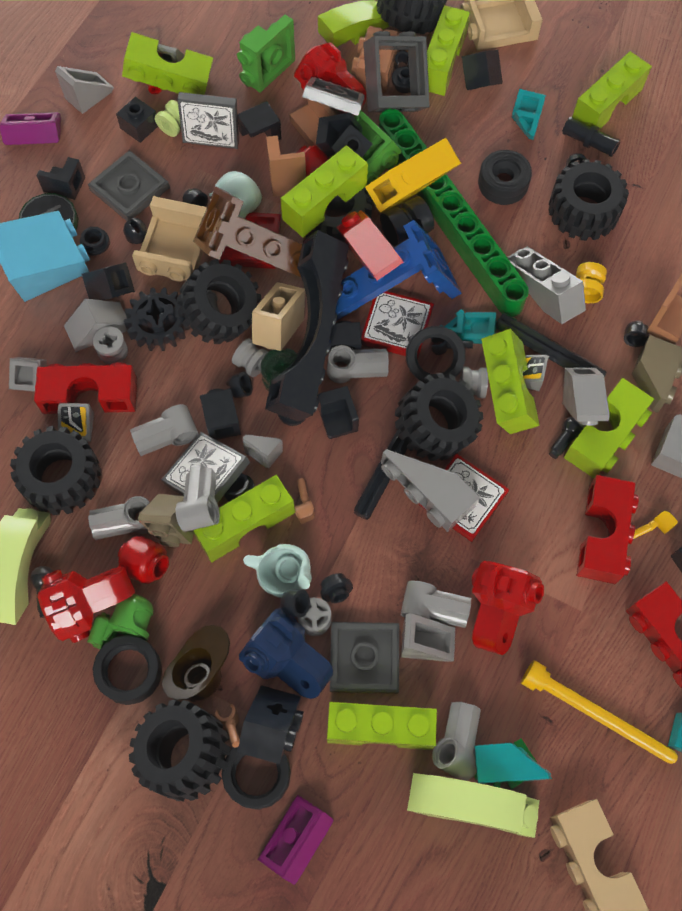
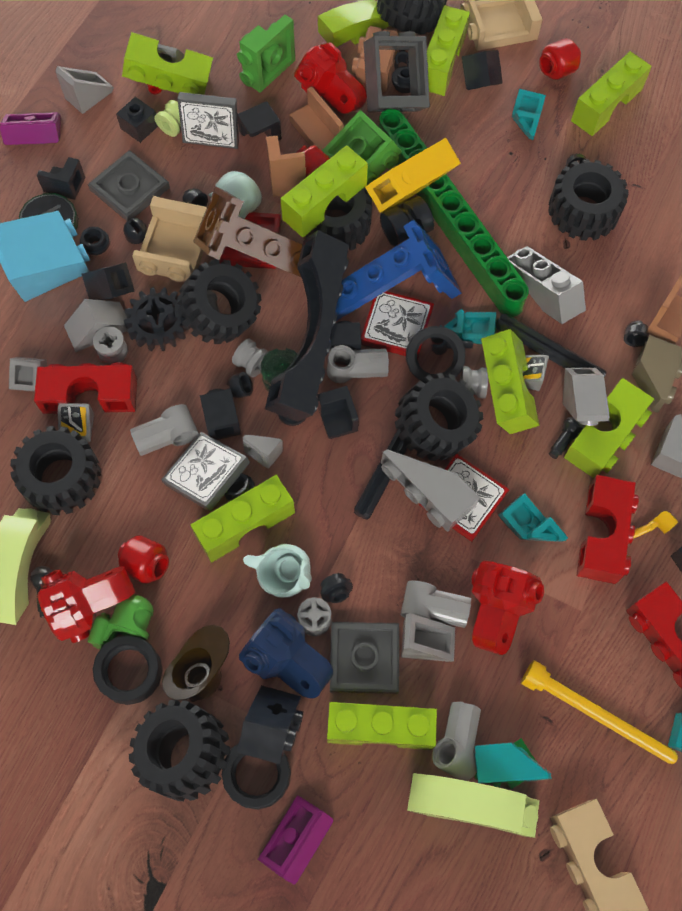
light grey piece [88,496,150,540] -> none
dark tan slope [138,494,194,547] -> none
light grey piece [176,465,220,532] -> none
nougat hand [215,704,240,748] -> none
tan brick [252,282,305,351] -> none
black hinge [280,589,310,617] -> none
nougat hand [294,478,315,524] -> none
tile [302,77,365,116] -> none
black panel [316,113,362,158] -> none
black plate [330,124,373,158] -> none
slope [336,210,404,281] -> none
black tyre [478,150,532,205] -> none
black pin [562,117,621,157] -> none
yellow wheel [576,262,607,304] -> none
none -> teal slope [498,493,568,542]
none -> red head [539,38,581,80]

